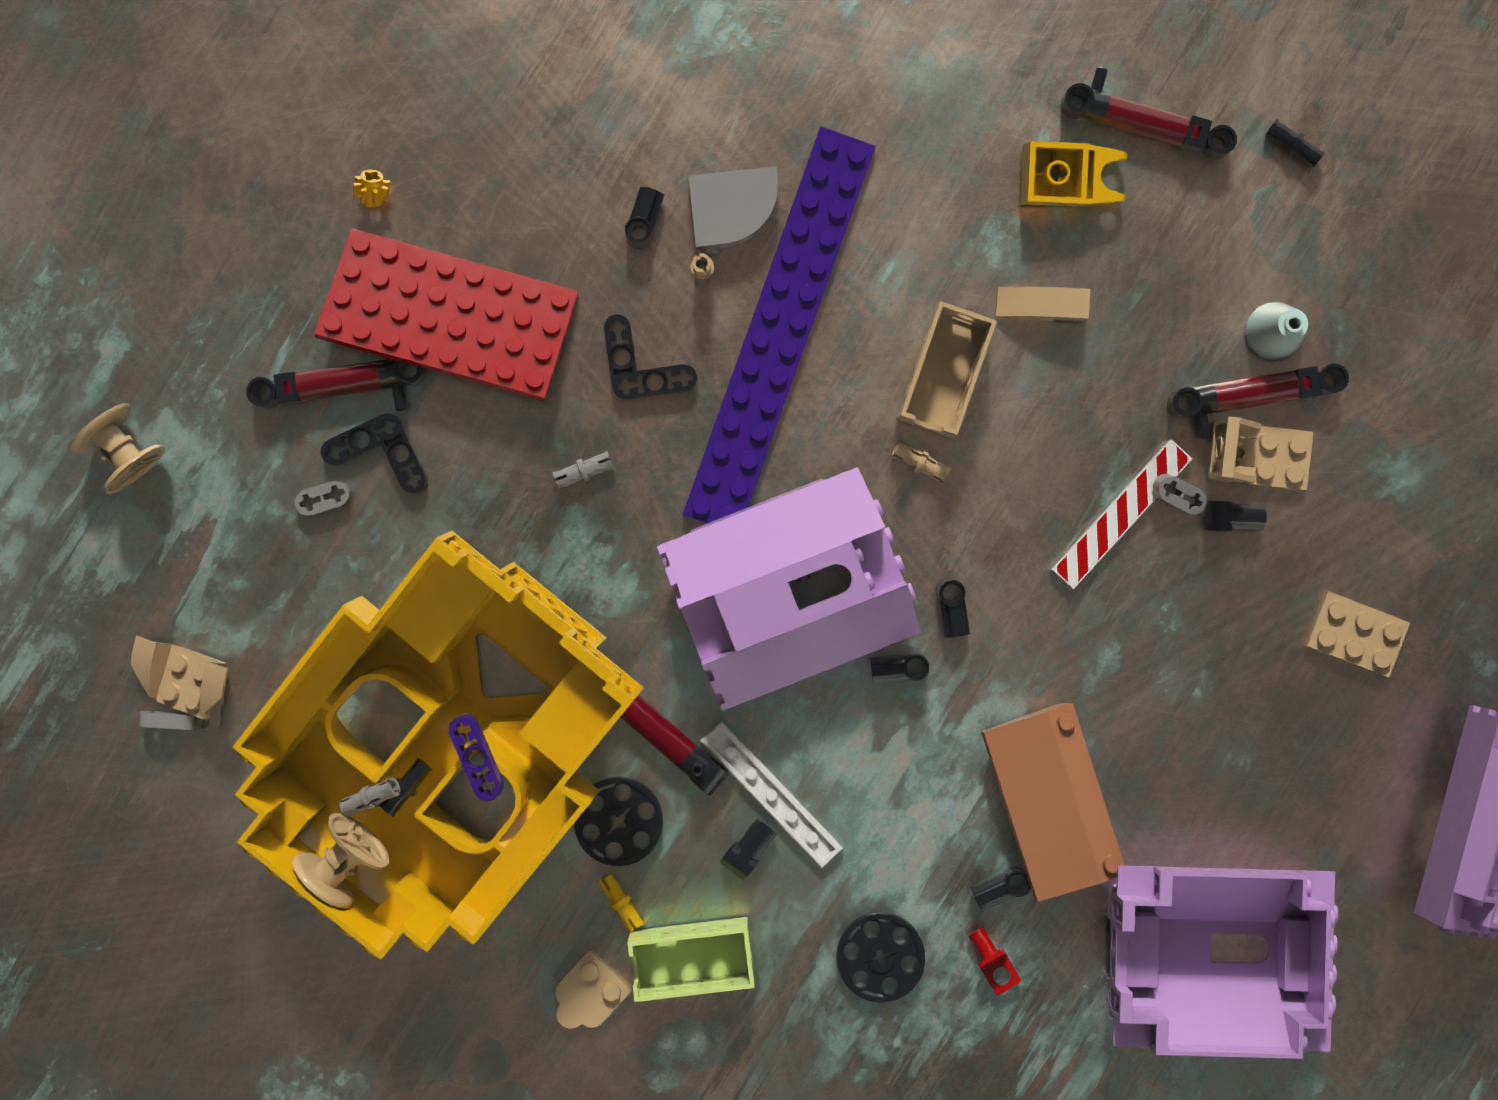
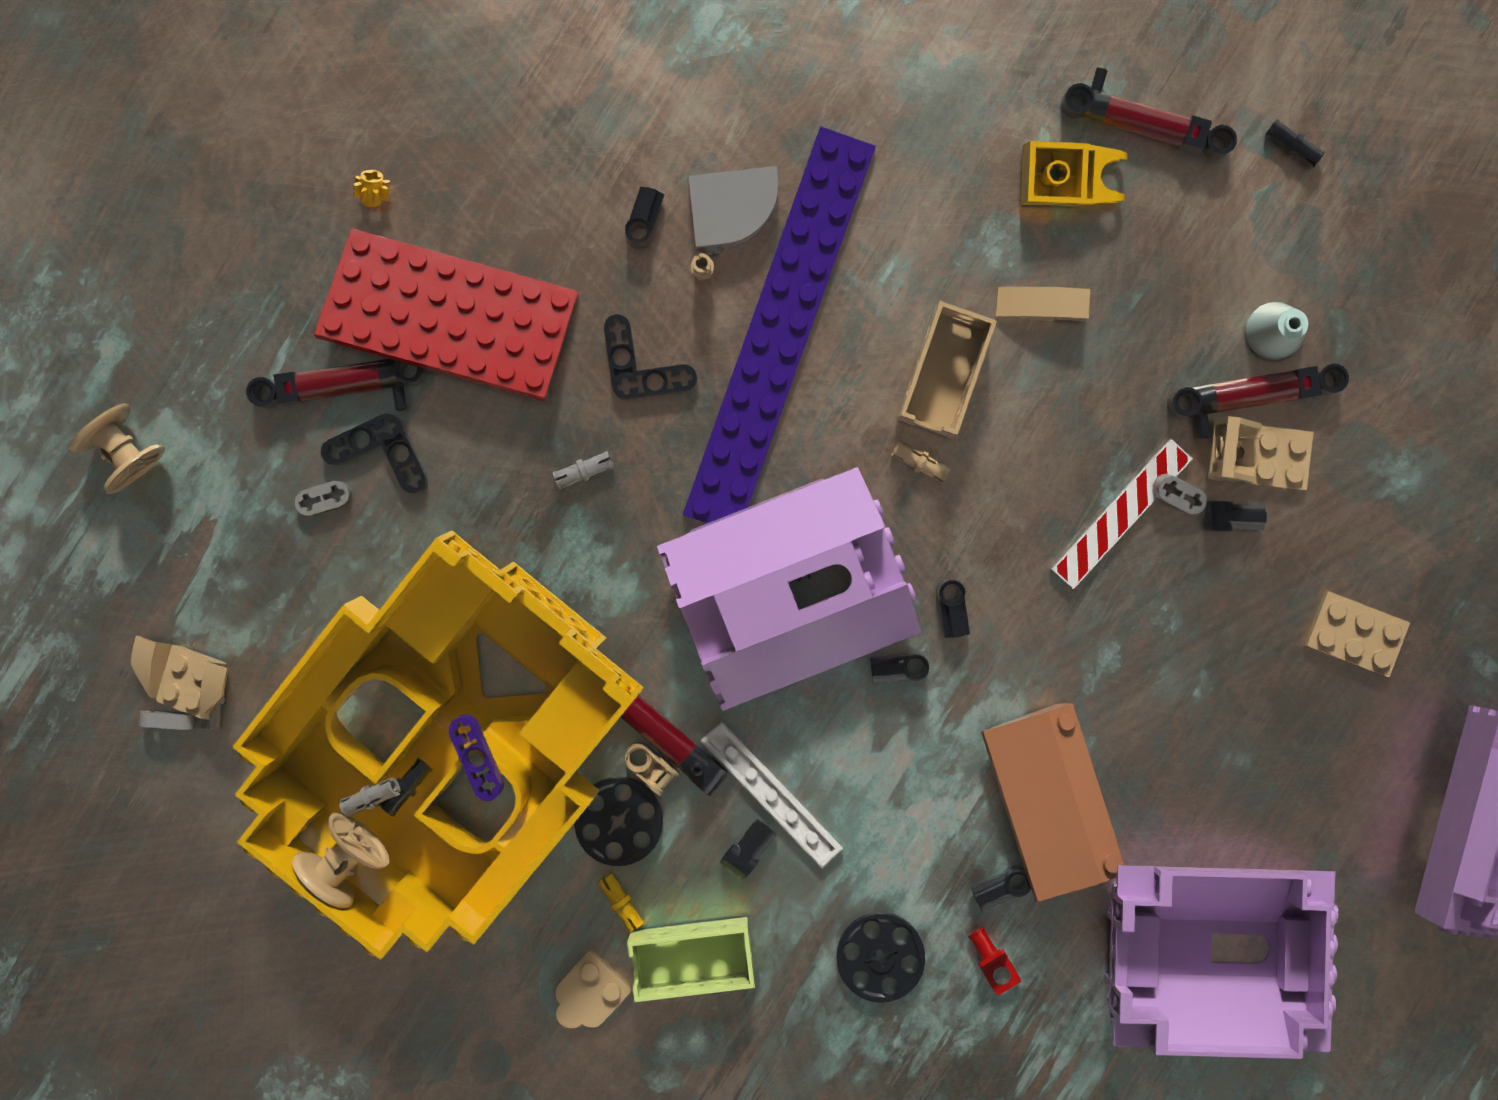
none -> tan piece [625,742,680,796]

